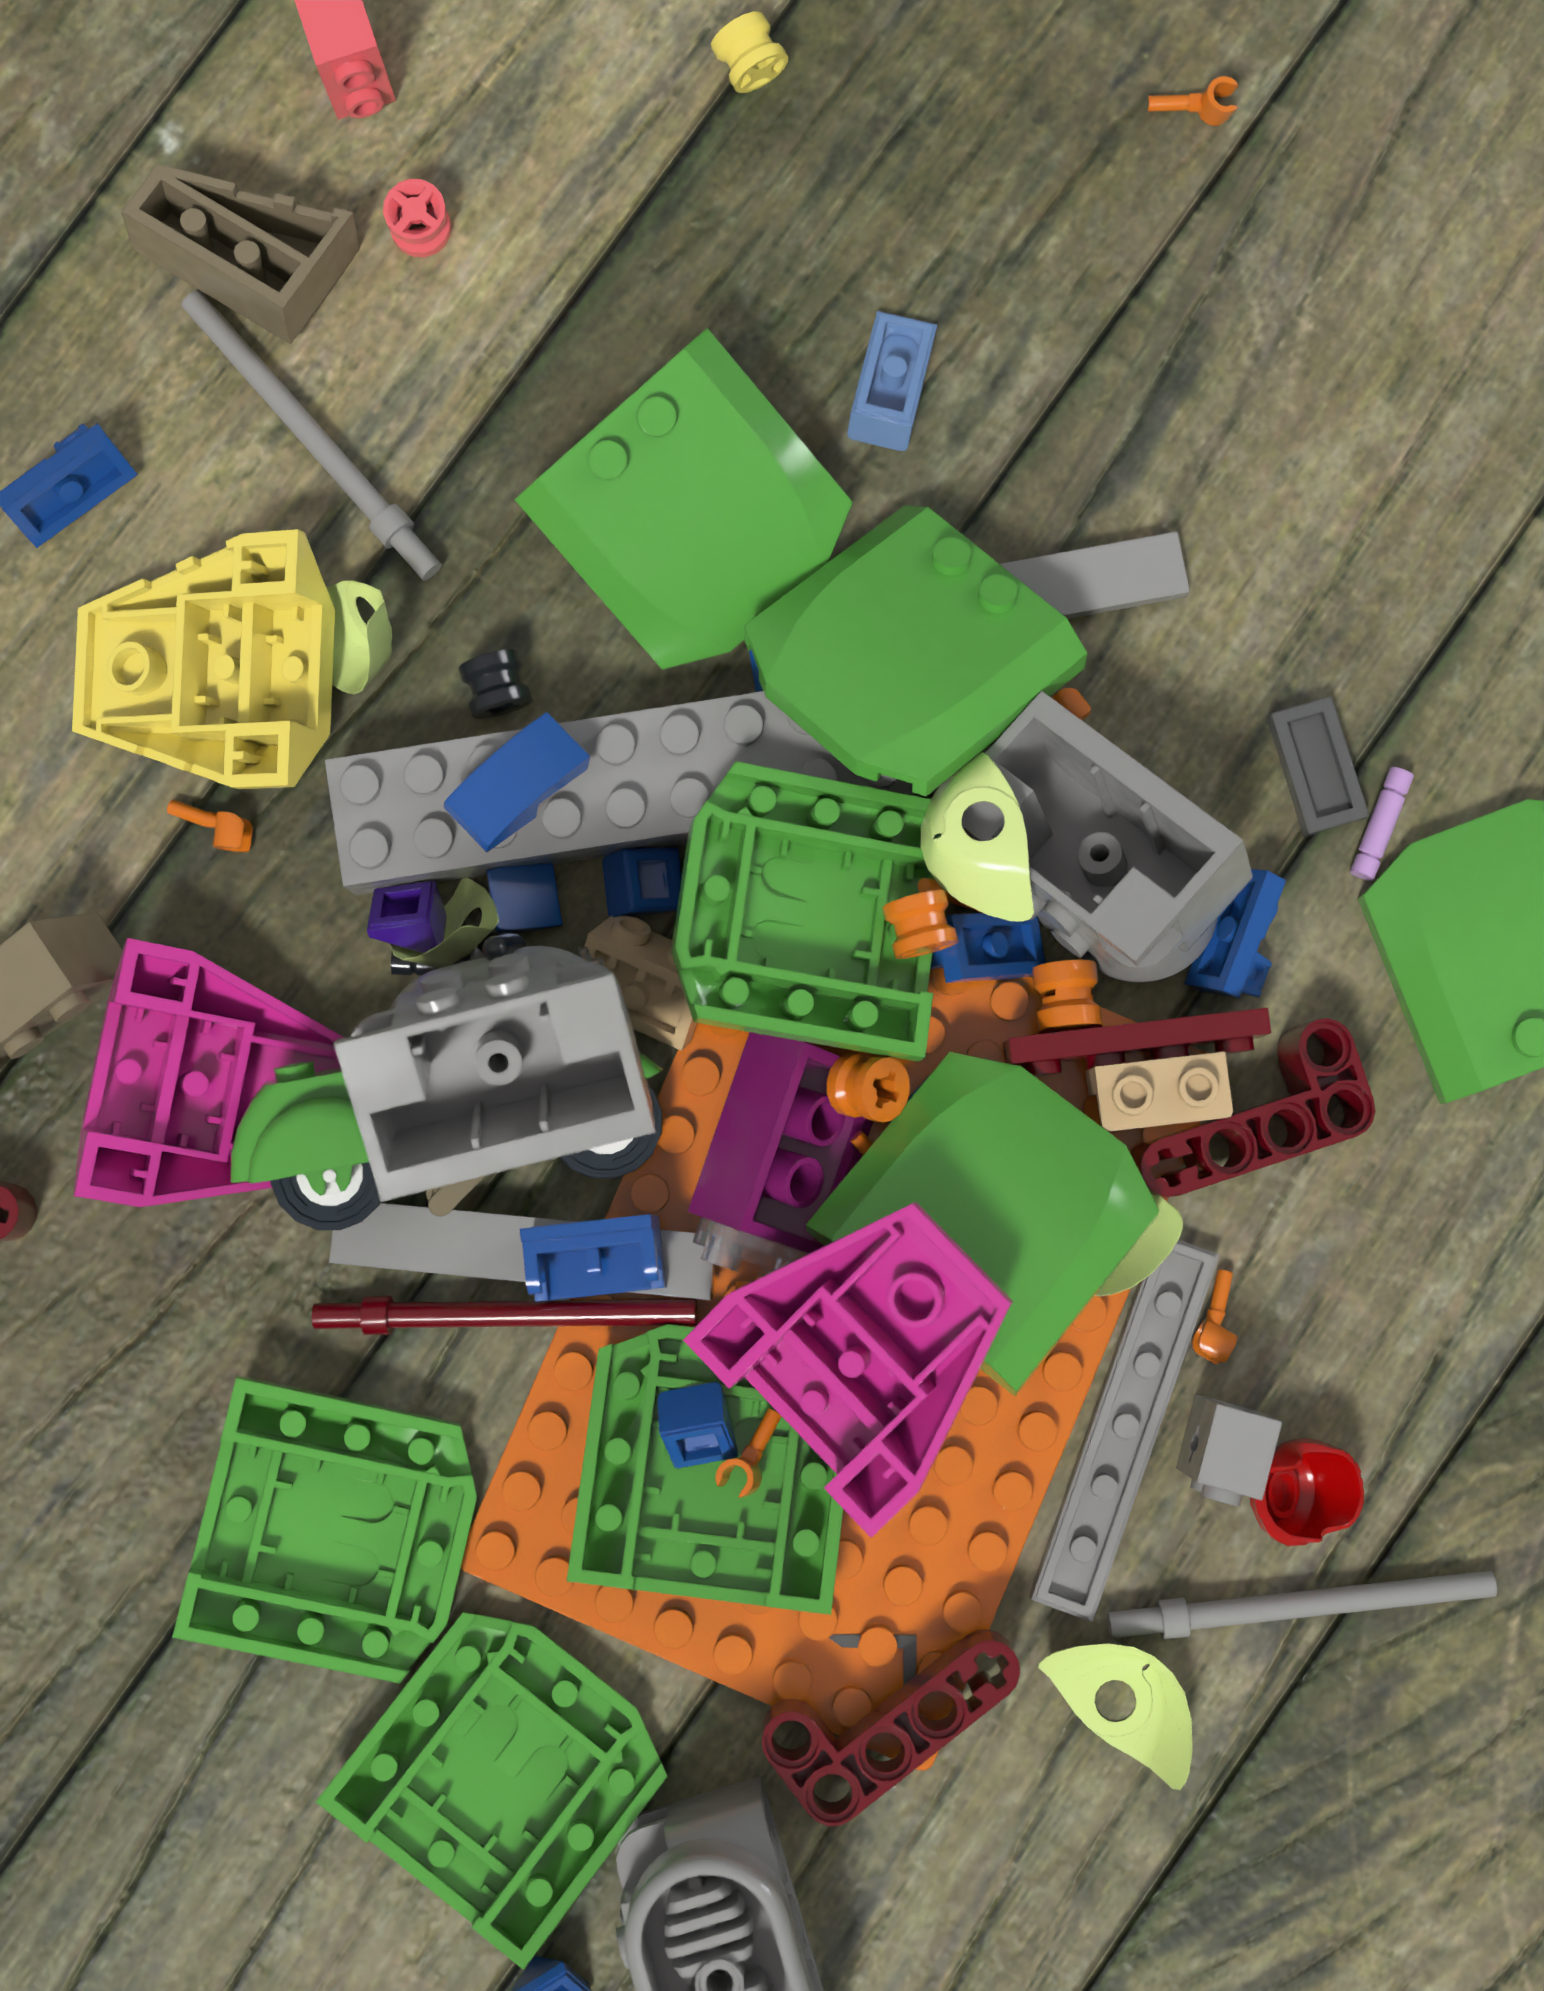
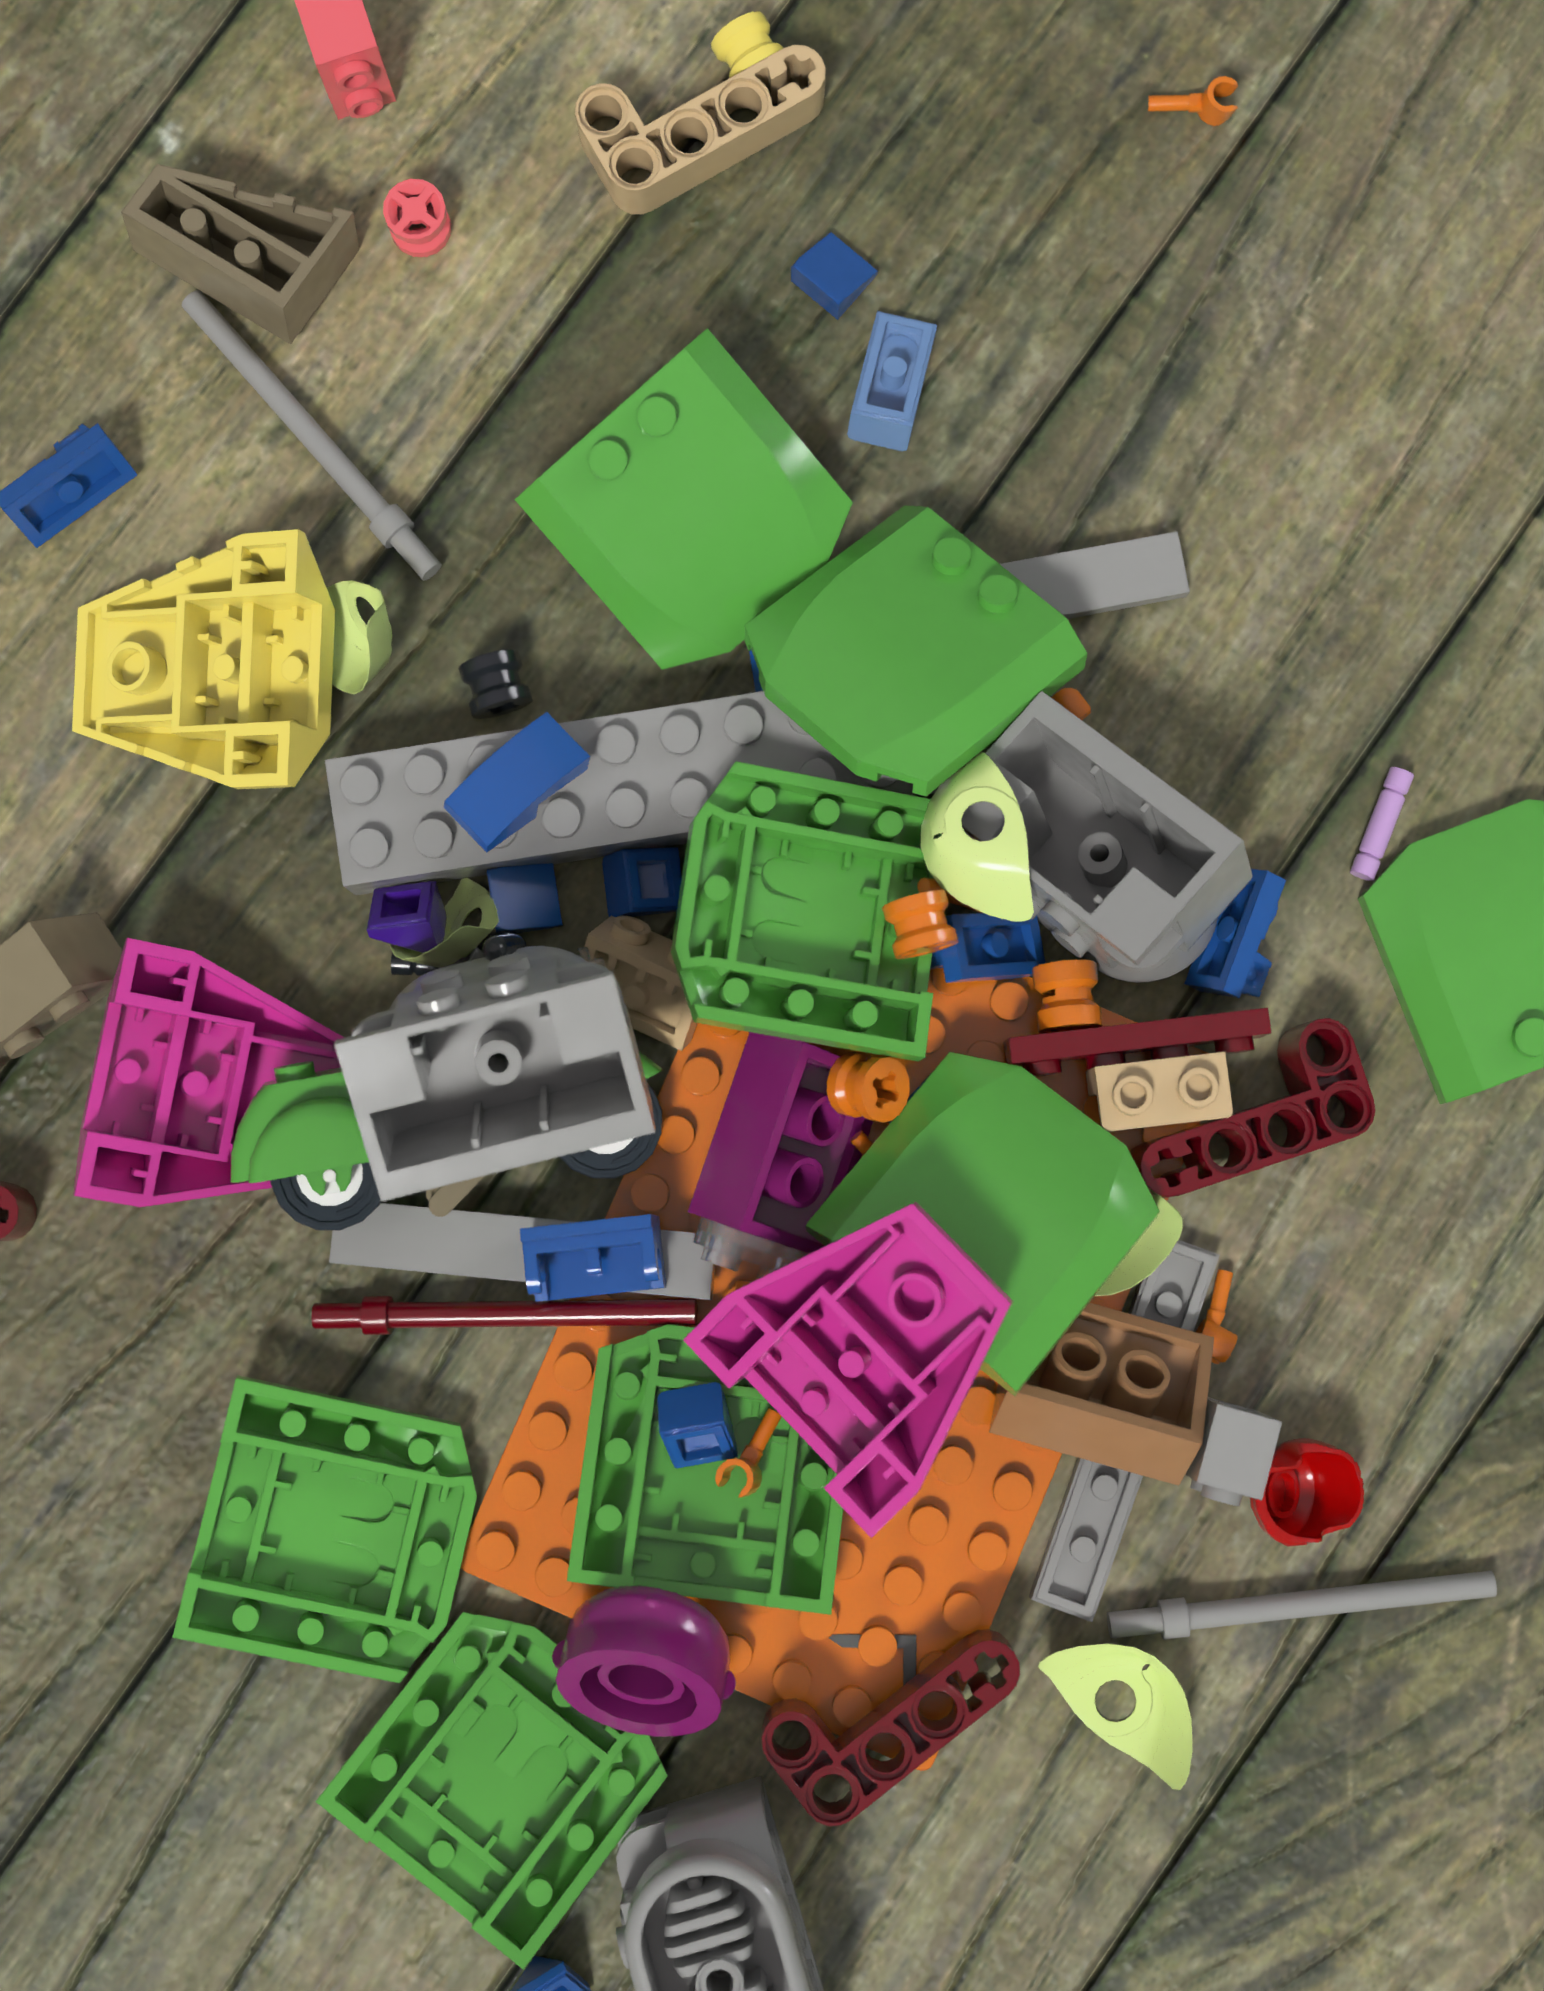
orange hand [167,799,253,853] -> none
dark grey tile [1266,696,1369,837] -> none
none -> magenta piece [552,1586,736,1737]
none -> tan beam [575,45,826,215]
none -> blue slope [791,232,878,320]
none -> medium nougat slope [989,1303,1214,1486]

